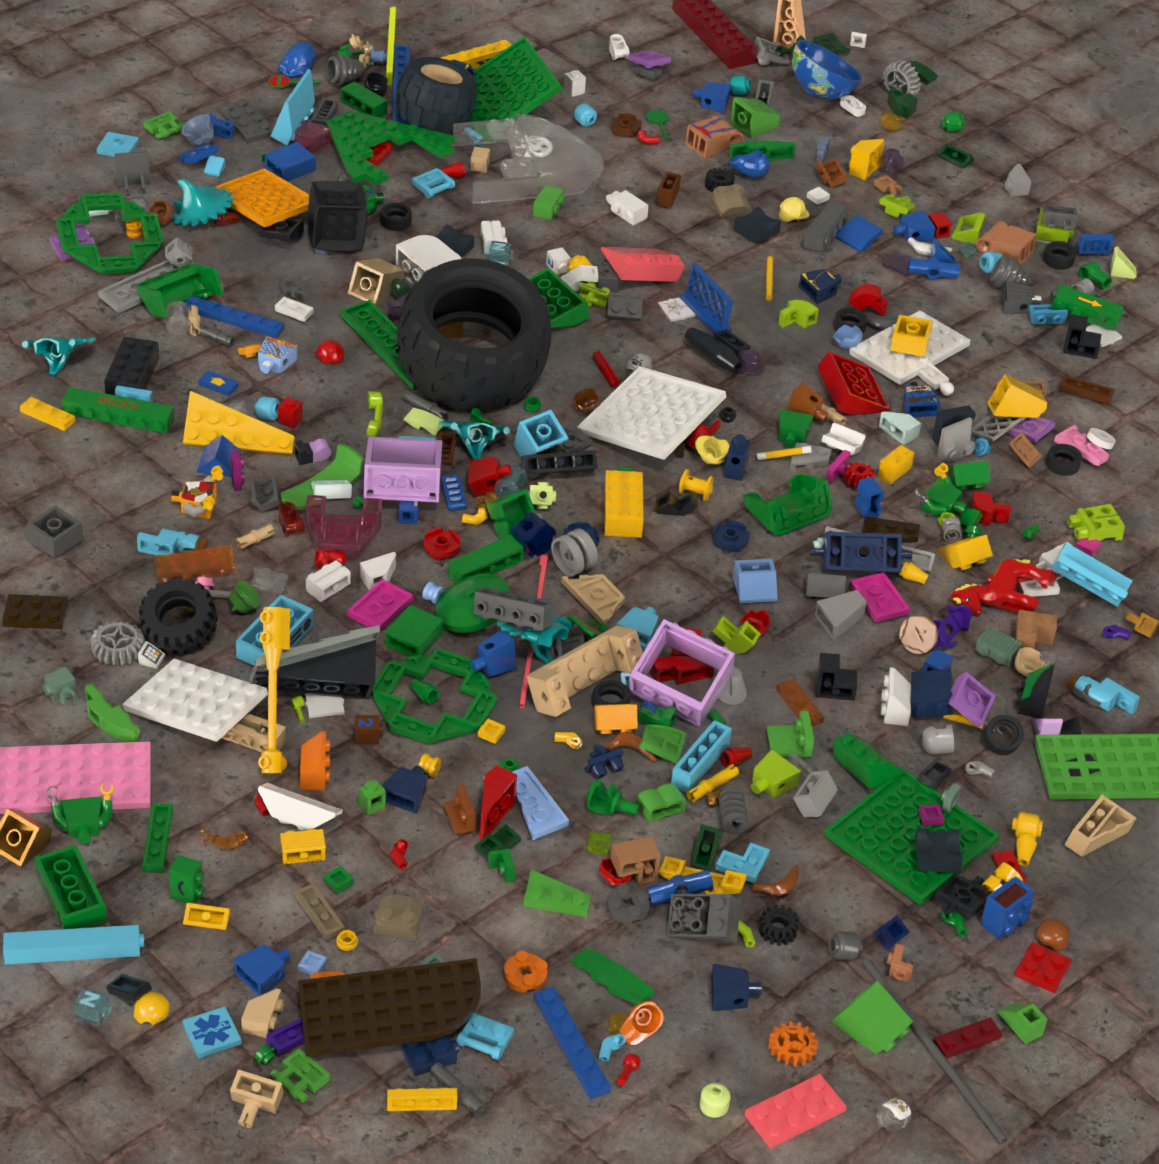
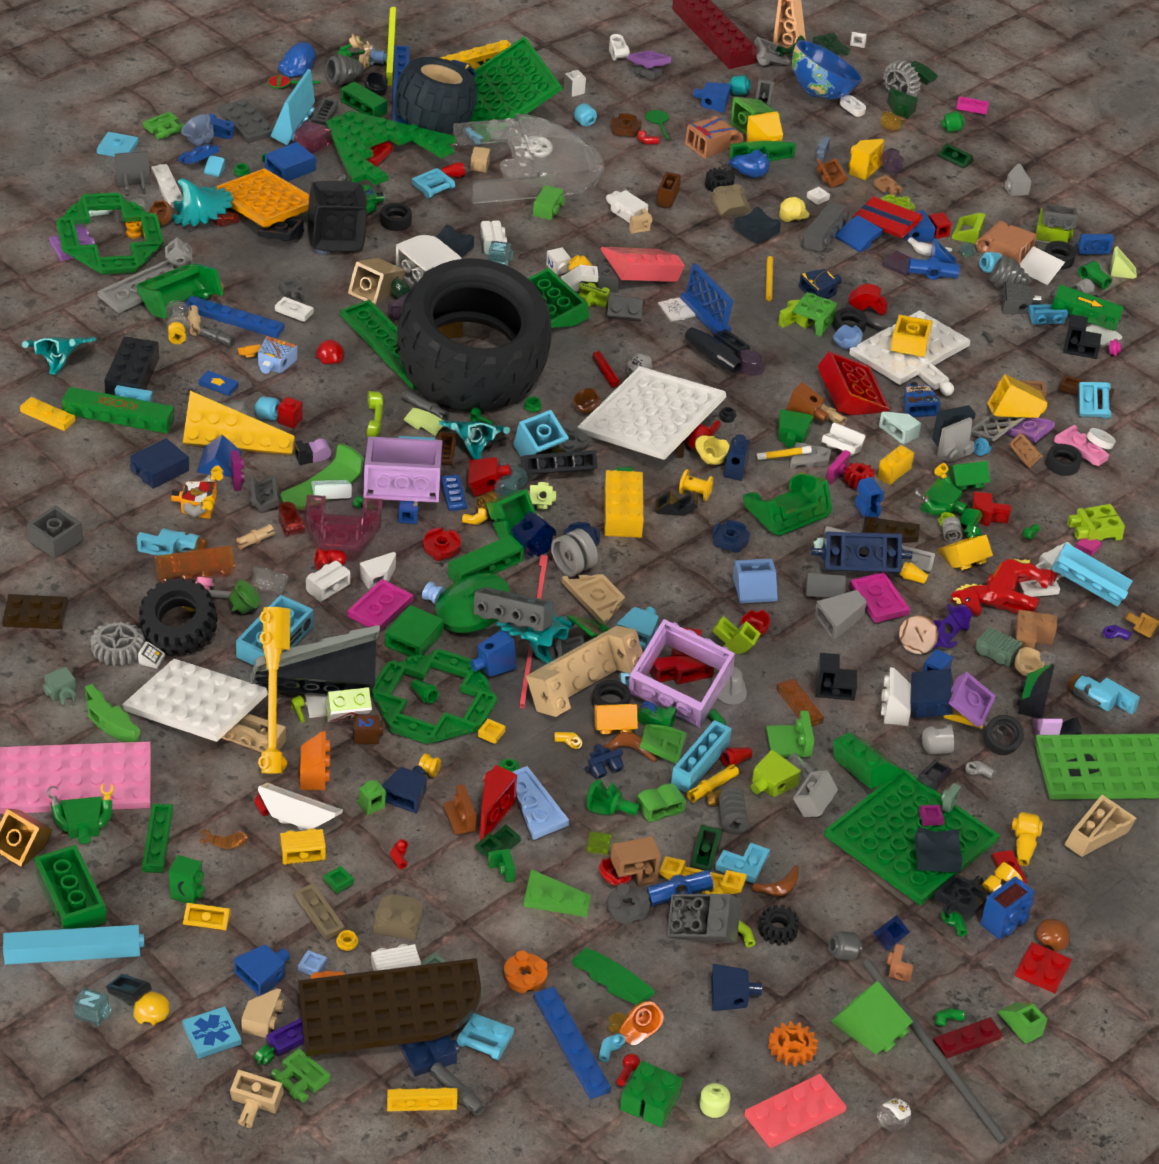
none -> dark blue brick [130,438,189,489]
none -> white plate [151,164,183,208]
none -> yellow wheel [168,322,186,344]
none -> green plate [234,163,250,177]
none -> piece [325,688,372,722]
none -> white brick [371,944,421,971]
none -> green piece [620,1061,683,1128]
none -> tan bracket [629,209,652,234]
none -> yellow slope [745,111,783,142]
none -> bright green bracket [793,292,838,337]
none -> red tile [853,196,923,238]
none -> green arm [934,1008,965,1026]
none -> dark pink plate [956,97,989,114]
none -> white sticker [1020,246,1065,285]
none -> medium azure plate [1079,382,1111,419]
none -> dark pink plate [1109,339,1121,356]

